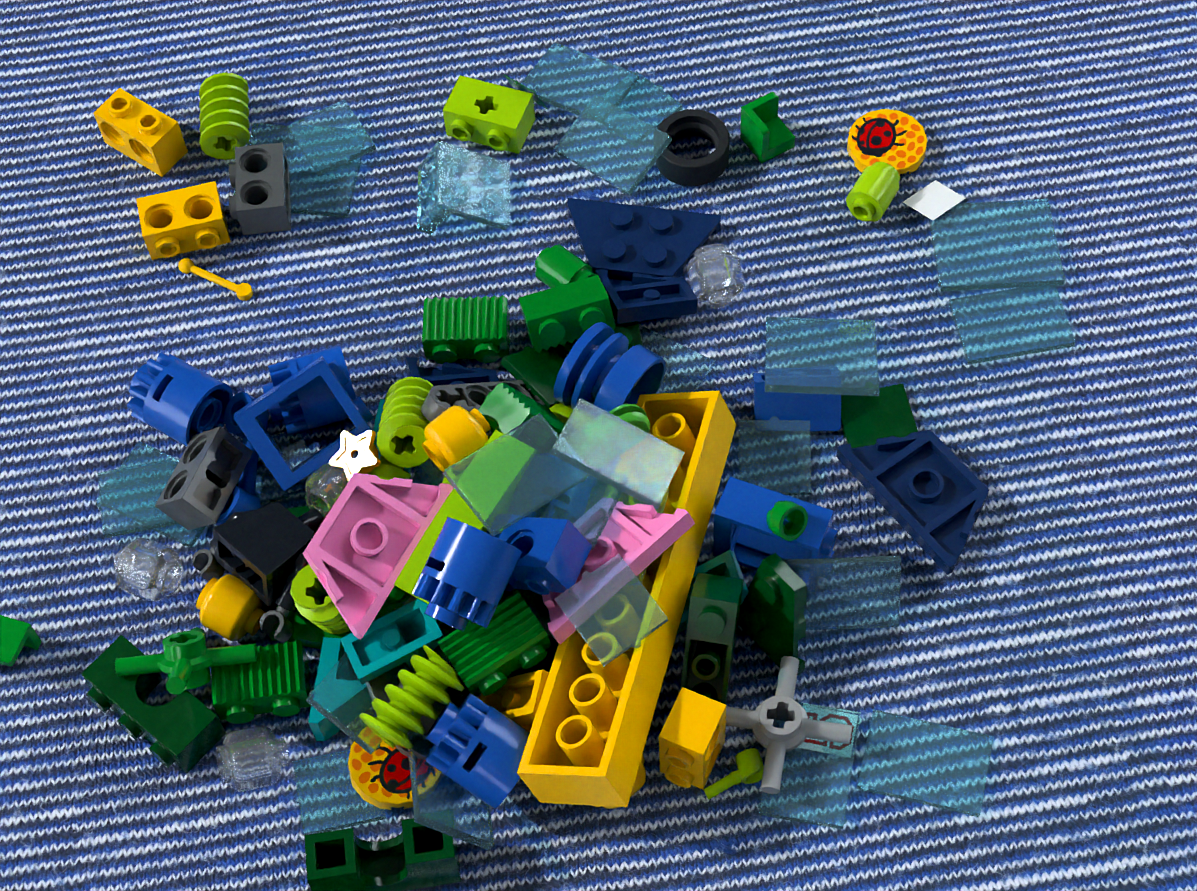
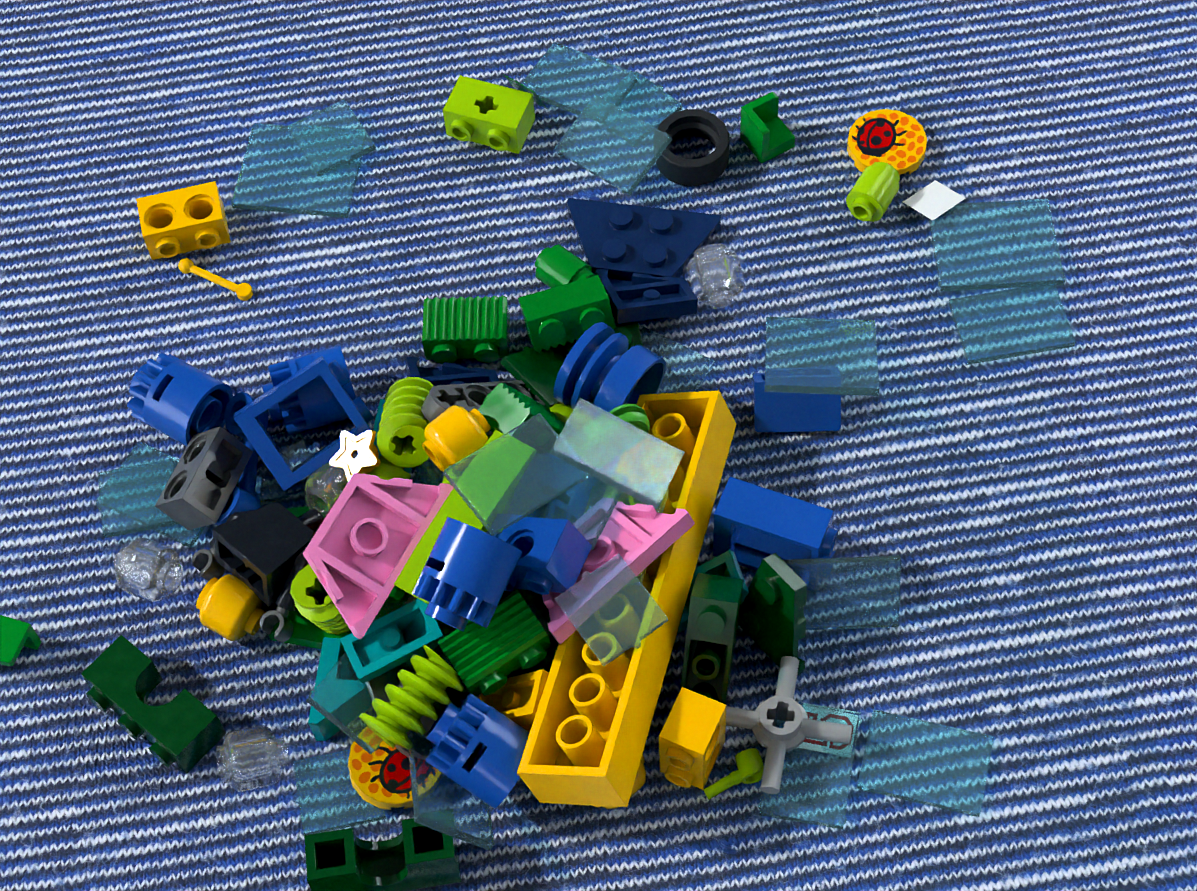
yellow brick [93,88,188,177] -> none
green bar [115,627,258,695] -> none
lime piece [199,73,250,160] -> none
green brick [211,640,312,724] -> none
dark grey brick [229,142,291,235] -> none
clear light blue bracket [417,140,511,235] -> none
clear light blue piece [738,416,812,495] -> none
green hinge [766,500,808,541] -> none
dark blue wing [836,430,989,575] -> none
dark green piece [841,384,918,448] -> none

